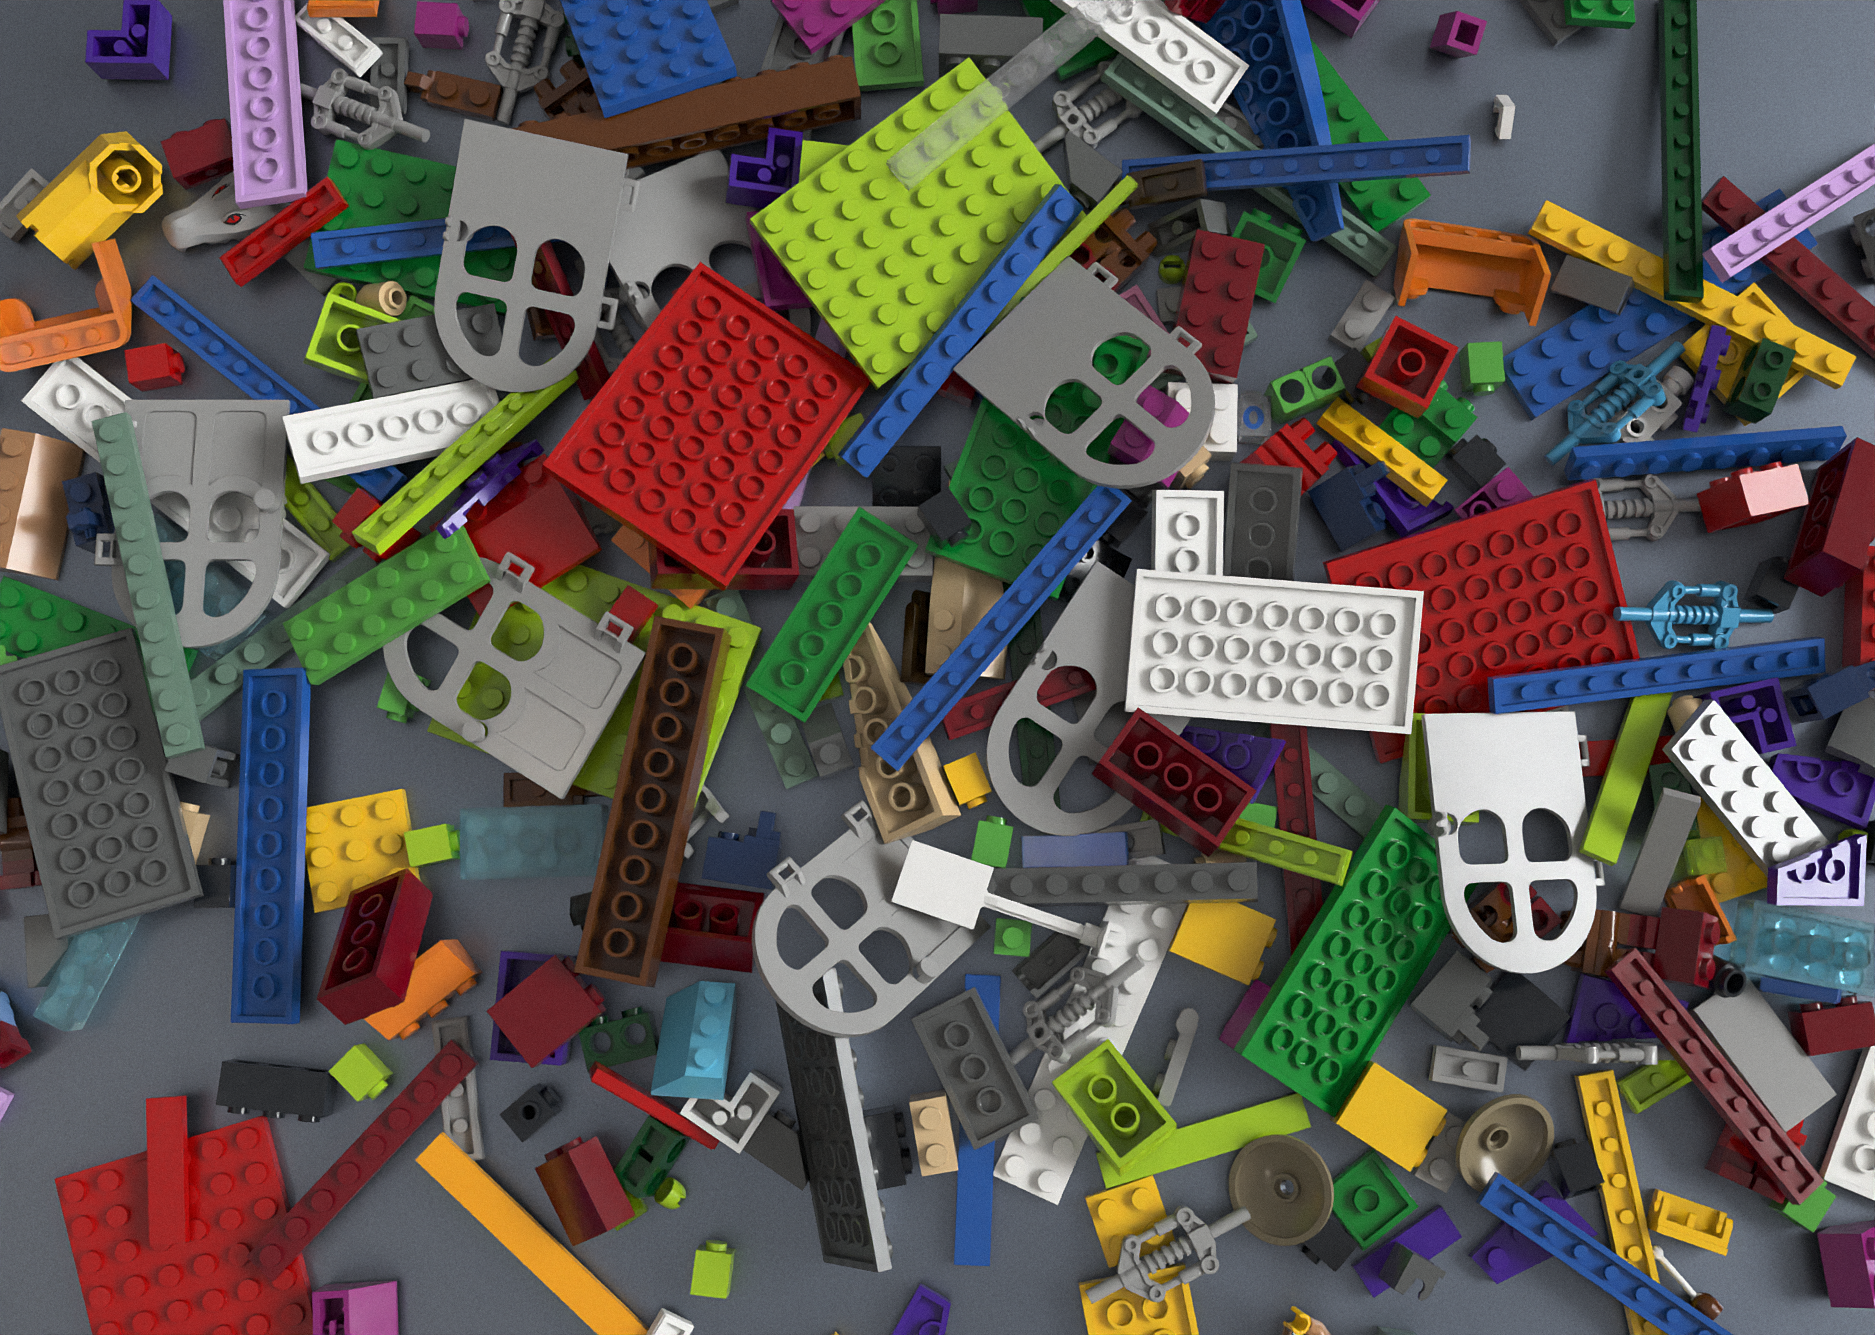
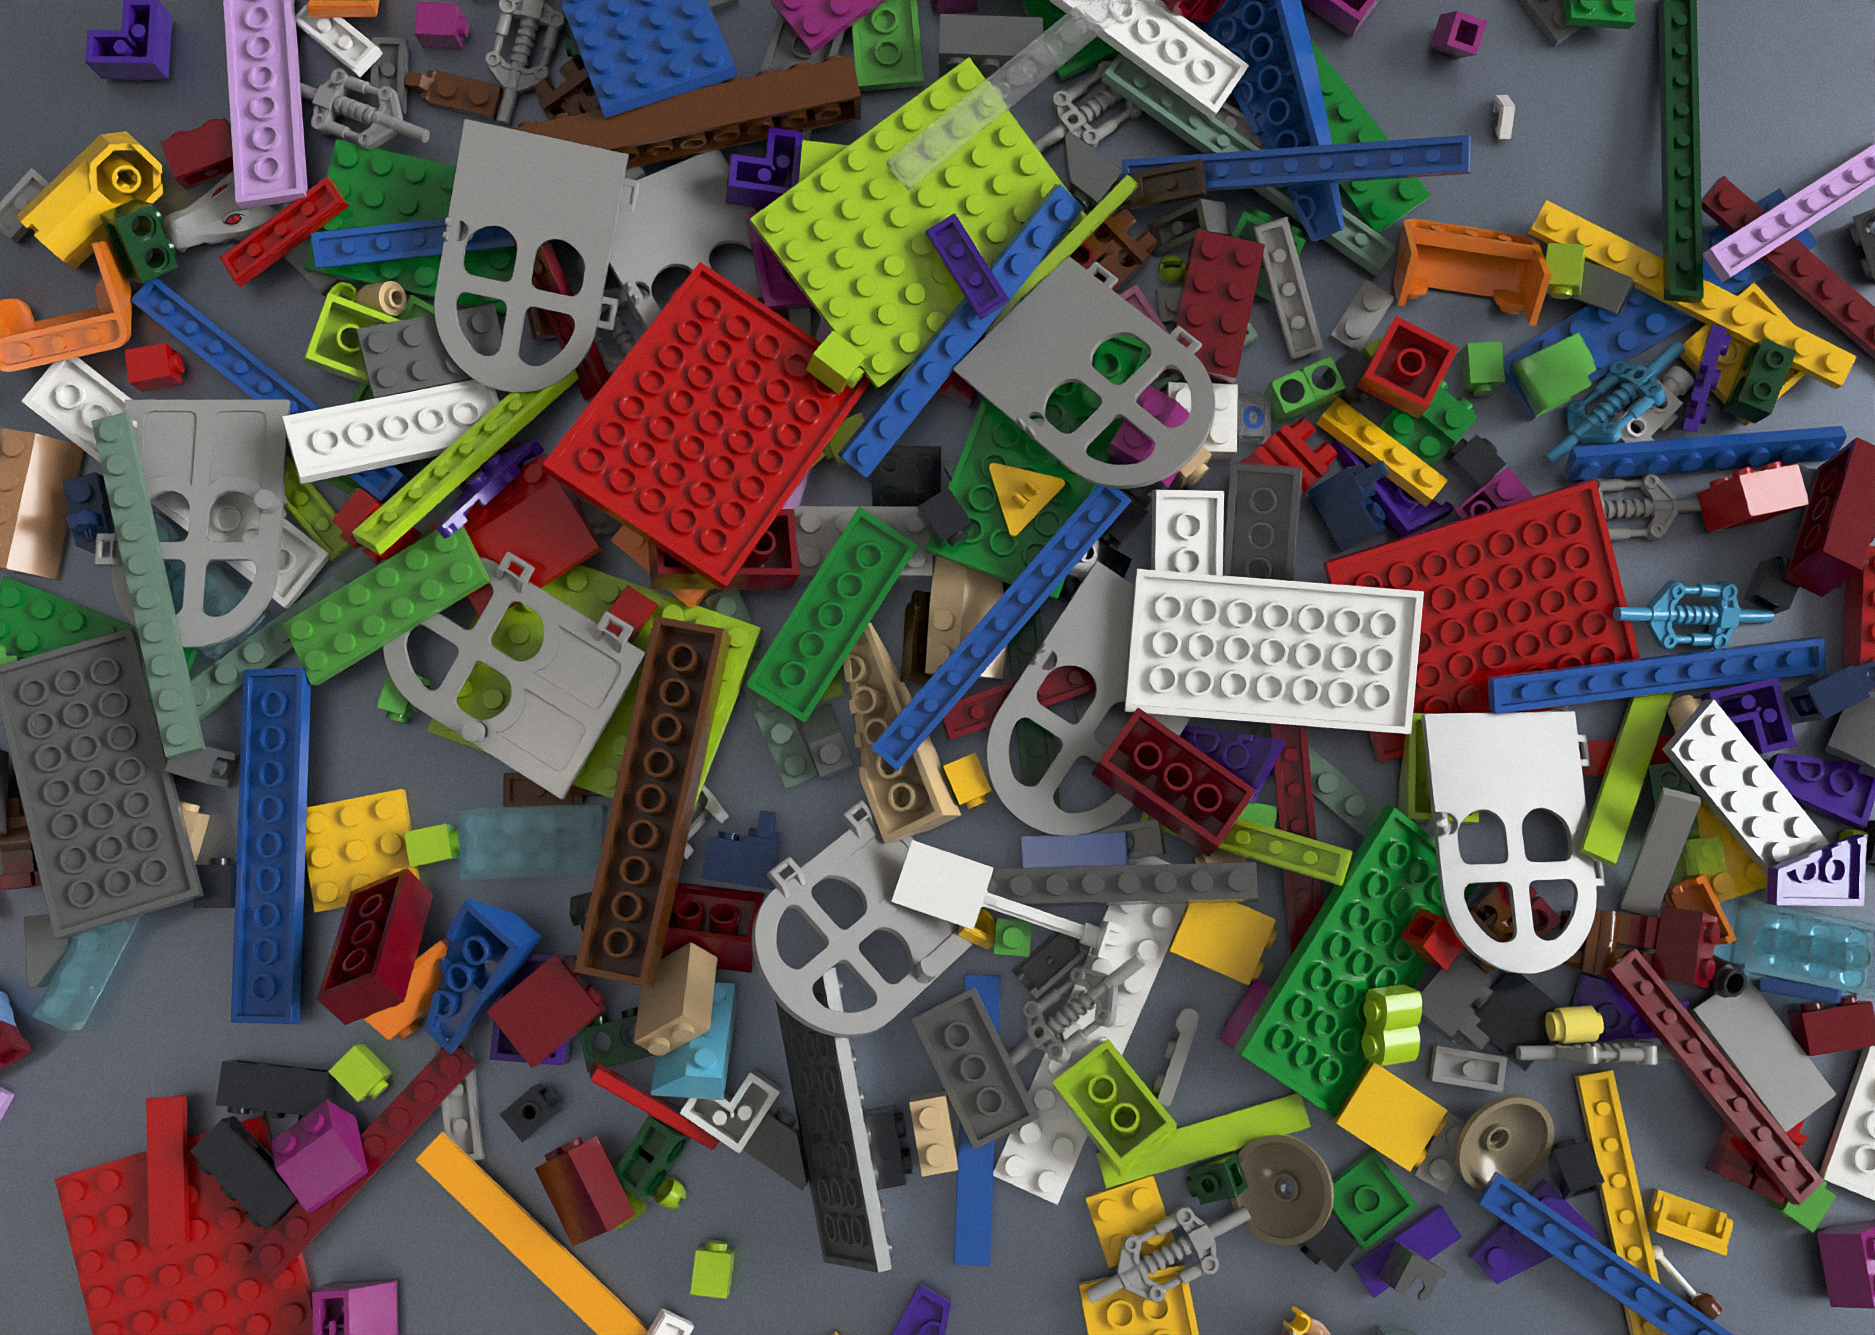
bright green brick [971,815,1014,868] -> none
lime tile [1616,1060,1692,1114] -> none
none -> dark green brick [99,198,178,284]
none -> black brick [190,1116,298,1229]
none -> magenta slope [271,1100,368,1213]
none -> blue wedge [425,899,542,1054]
none -> tan brick [634,942,717,1057]
none -> lime brick [806,331,866,395]
none -> dark purple tile [925,213,1010,320]
none -> yellow tile [958,908,996,950]
none -> yellow piece [989,463,1065,537]
none -> dark green brick [1187,1153,1248,1205]
none -> light grey tile [1253,217,1324,360]
none -> lime brick [1361,984,1422,1066]
none -> red brick [1400,908,1465,971]
none -> bright green piece [1511,332,1596,417]
none -> light yellow brick [1545,1005,1604,1044]
none -> lime brick [1546,243,1585,299]

